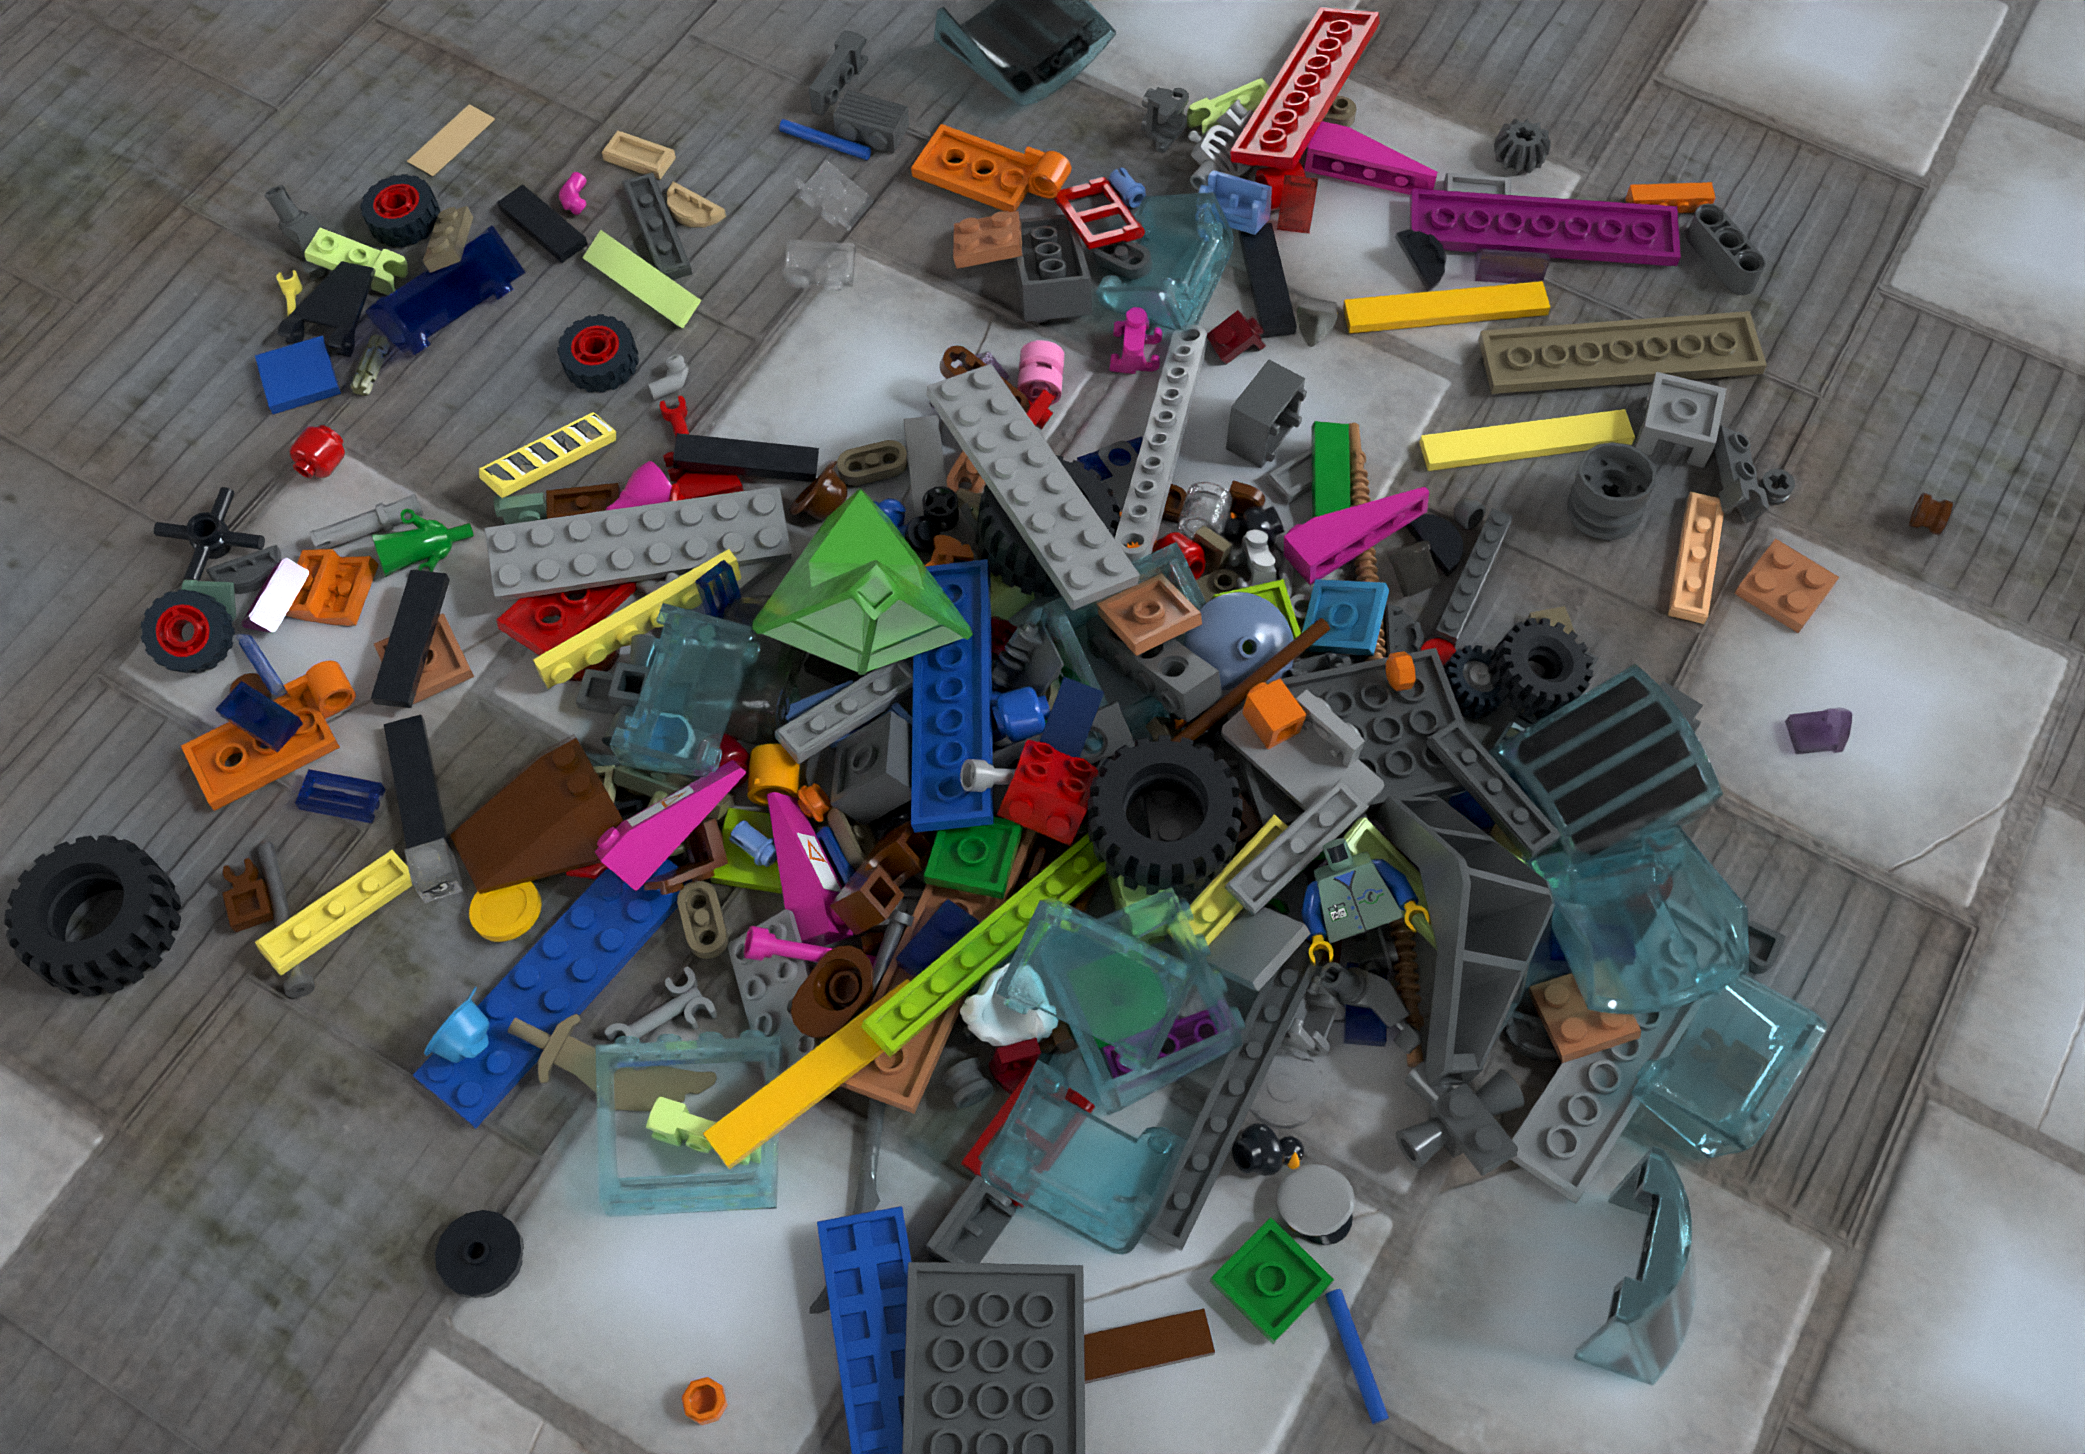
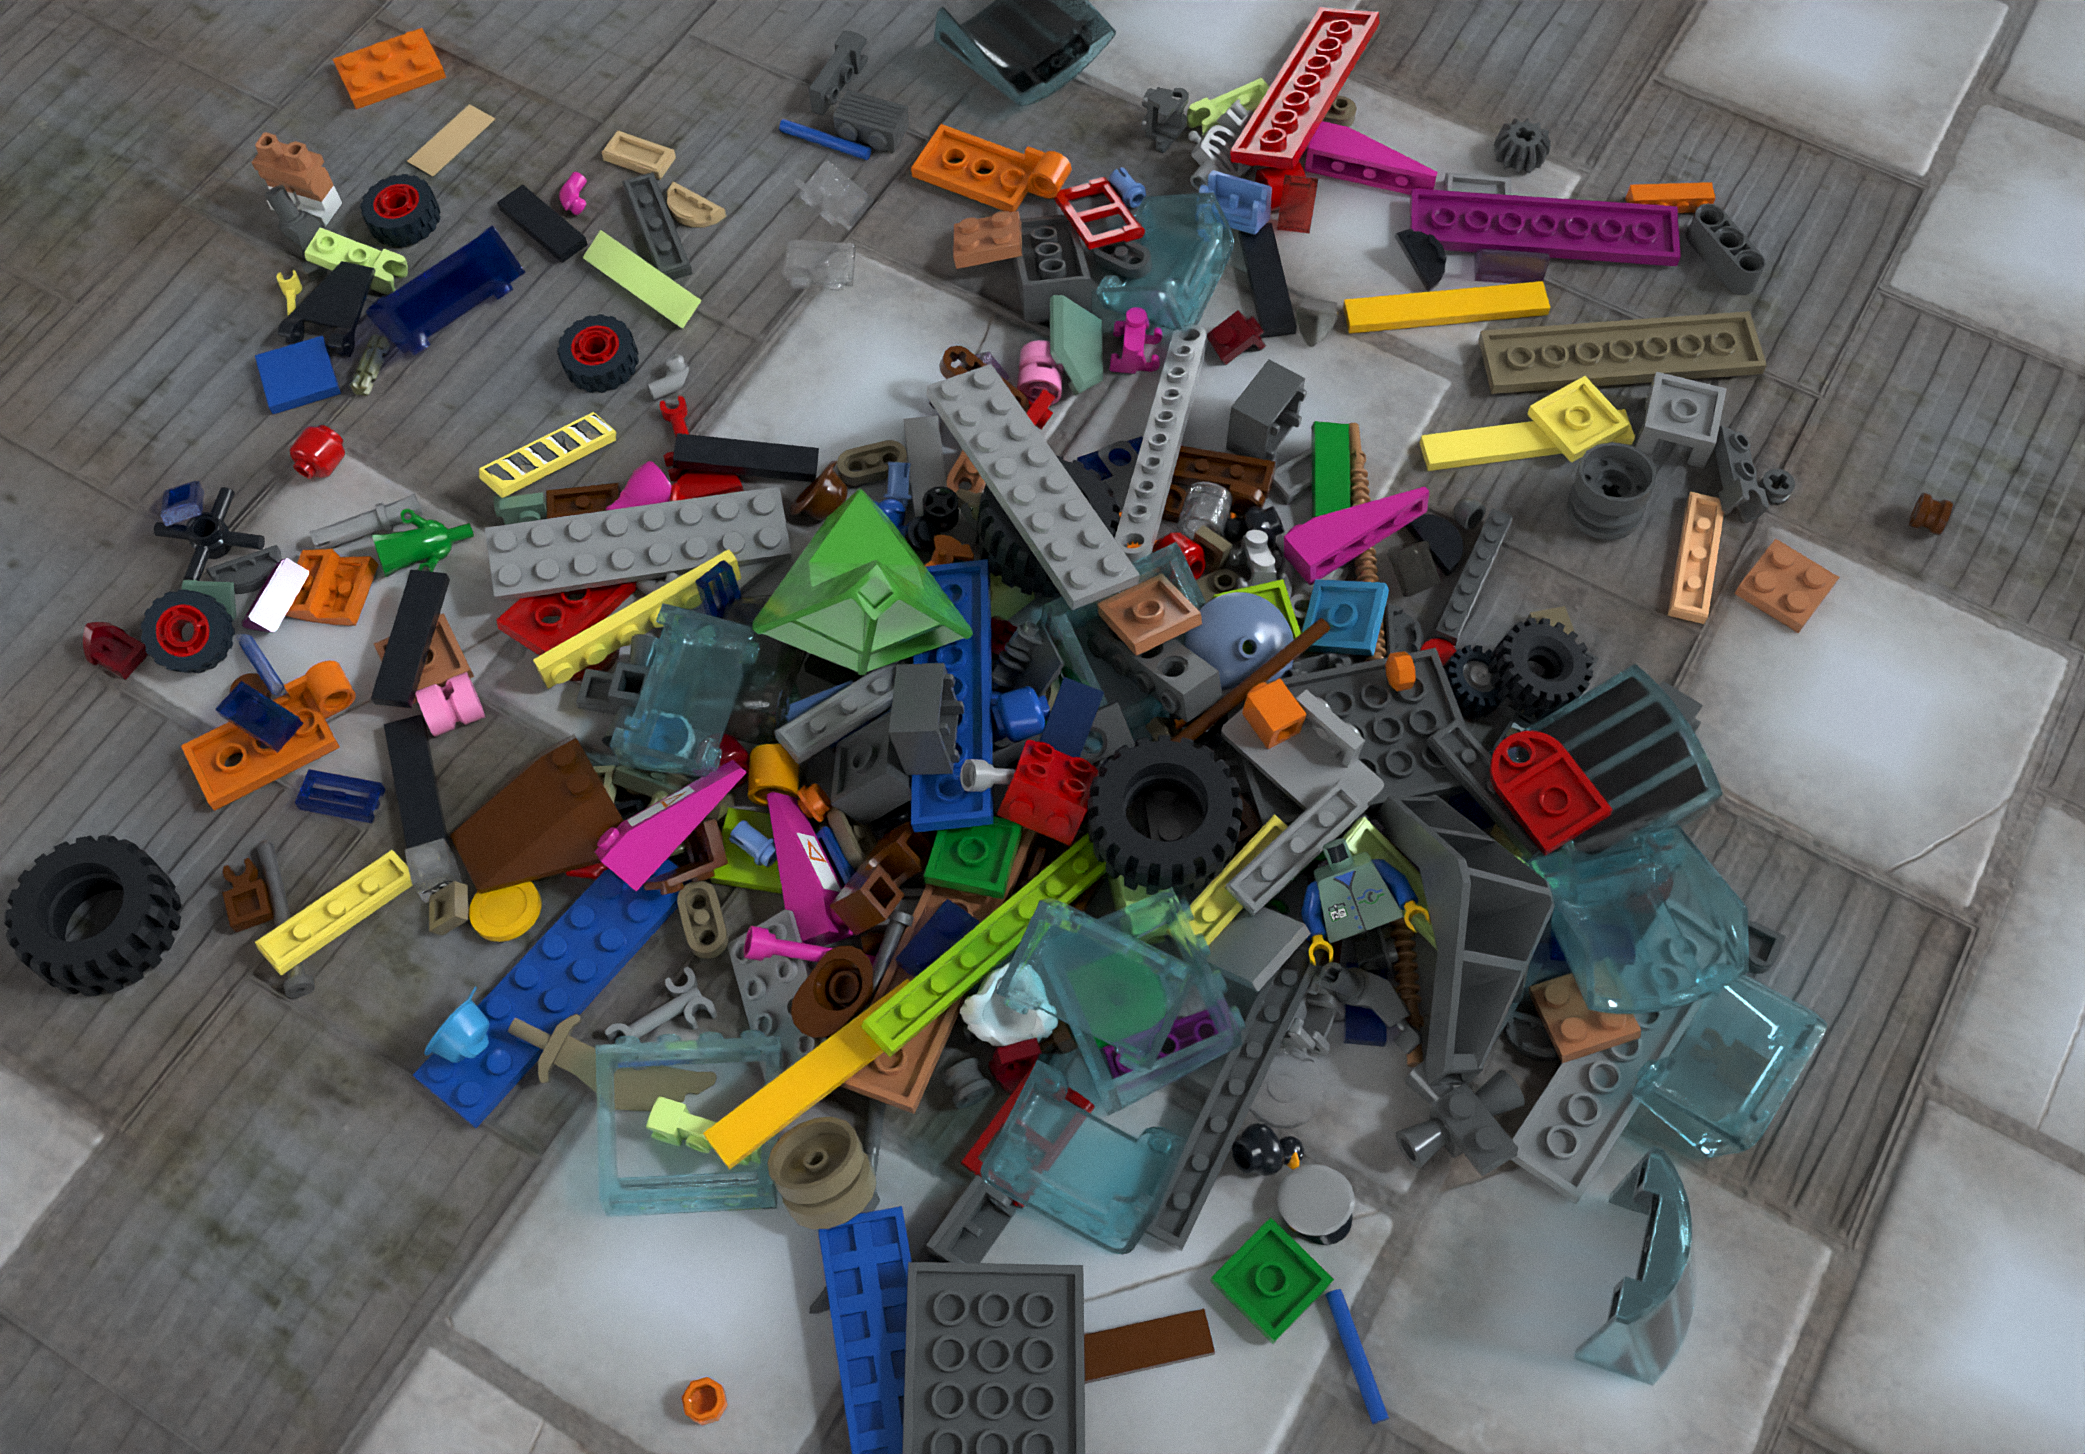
dark tan plate [423,206,473,273] -> none
black plate [435,1210,524,1298] -> none
clear purple tile [1785,707,1852,755] -> none
none -> dark red tile [83,622,148,680]
none -> clear blue tile [160,481,204,526]
none -> nougat hips [251,132,342,227]
none -> orange plate [333,28,446,109]
none -> bright pink wheel [415,672,485,737]
none -> dark tan plate [429,881,469,936]
none -> dark tan wheel [767,1117,877,1230]
none -> medium blue pin [883,462,912,506]
none -> dark grey container [888,663,965,775]
none -> sand green tile [1050,295,1103,396]
none -> reddish brown plate [1172,446,1276,499]
none -> red tile [1489,731,1613,856]
none -> light yellow tile [1527,376,1630,463]

